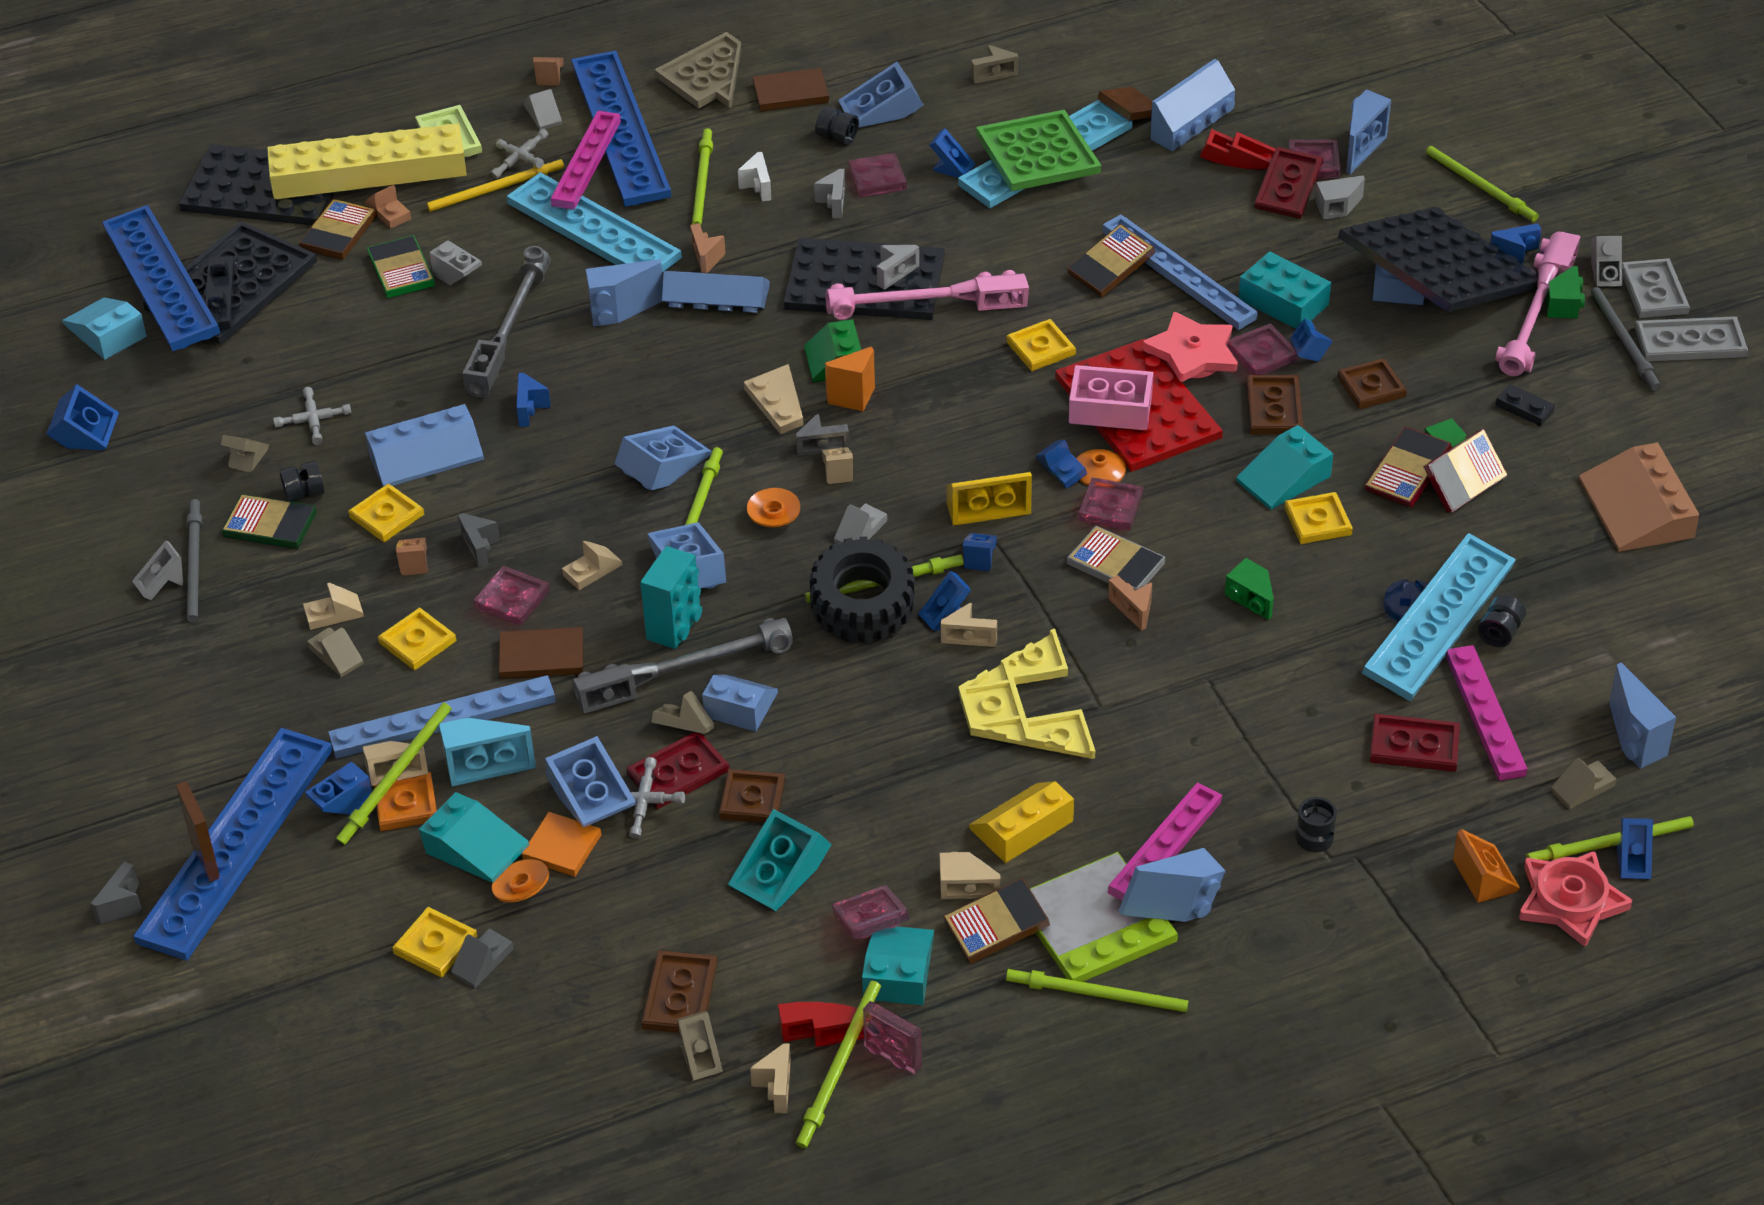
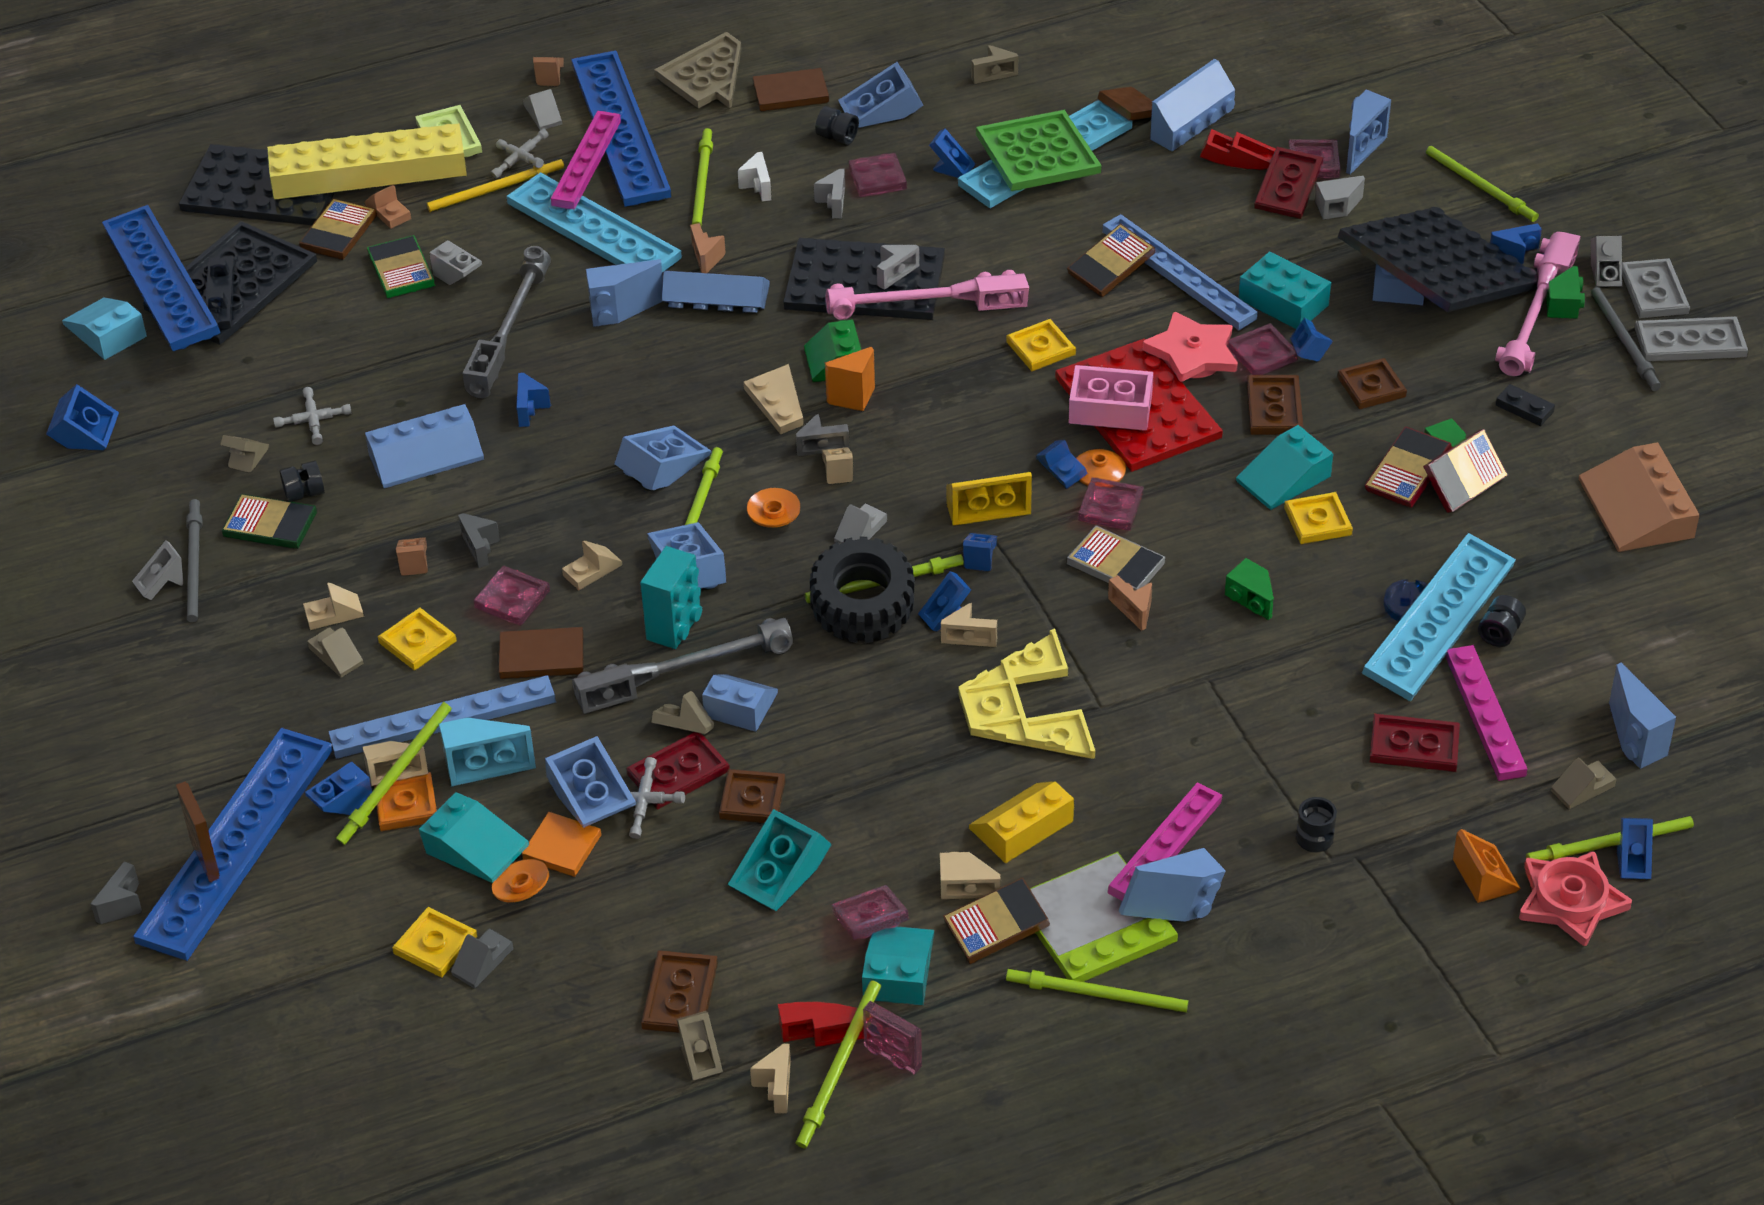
yellow tile [348,483,424,542] -> none

